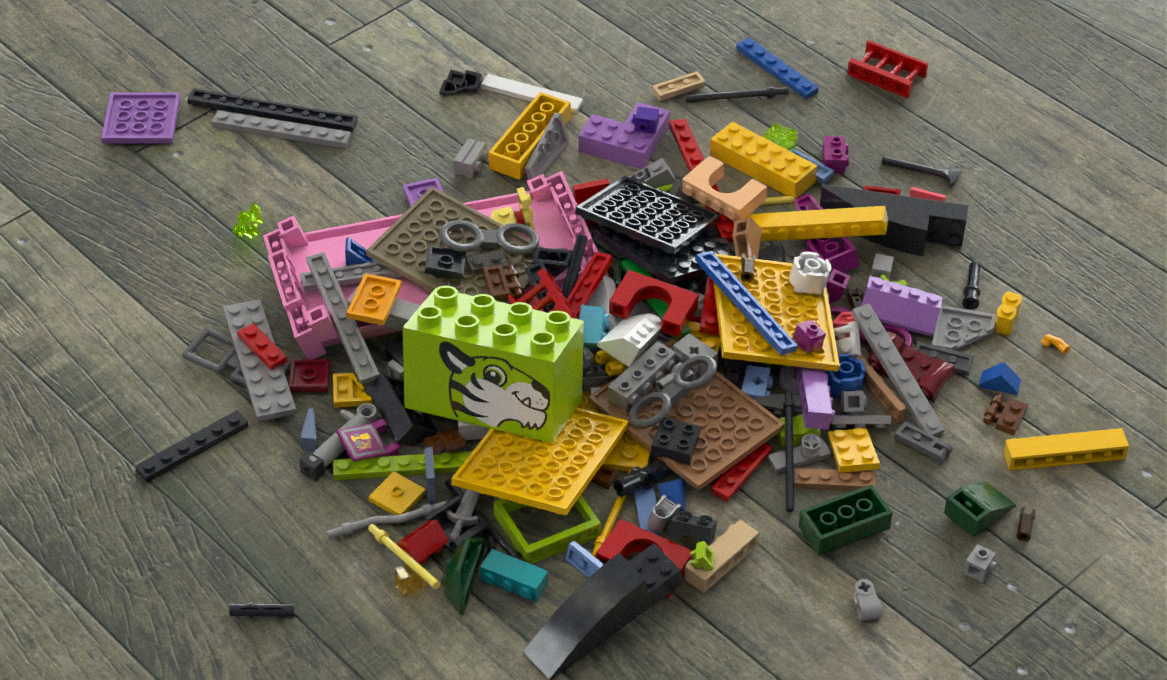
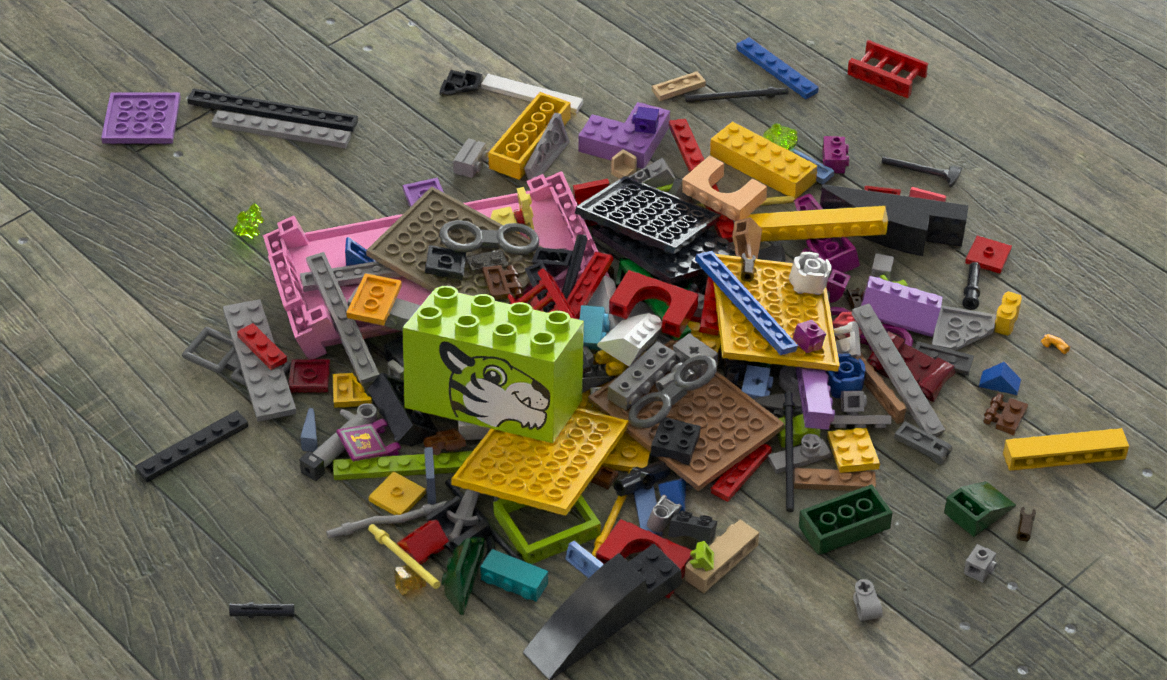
none -> tan panel [611,149,637,179]
none -> red plate [965,236,1012,274]

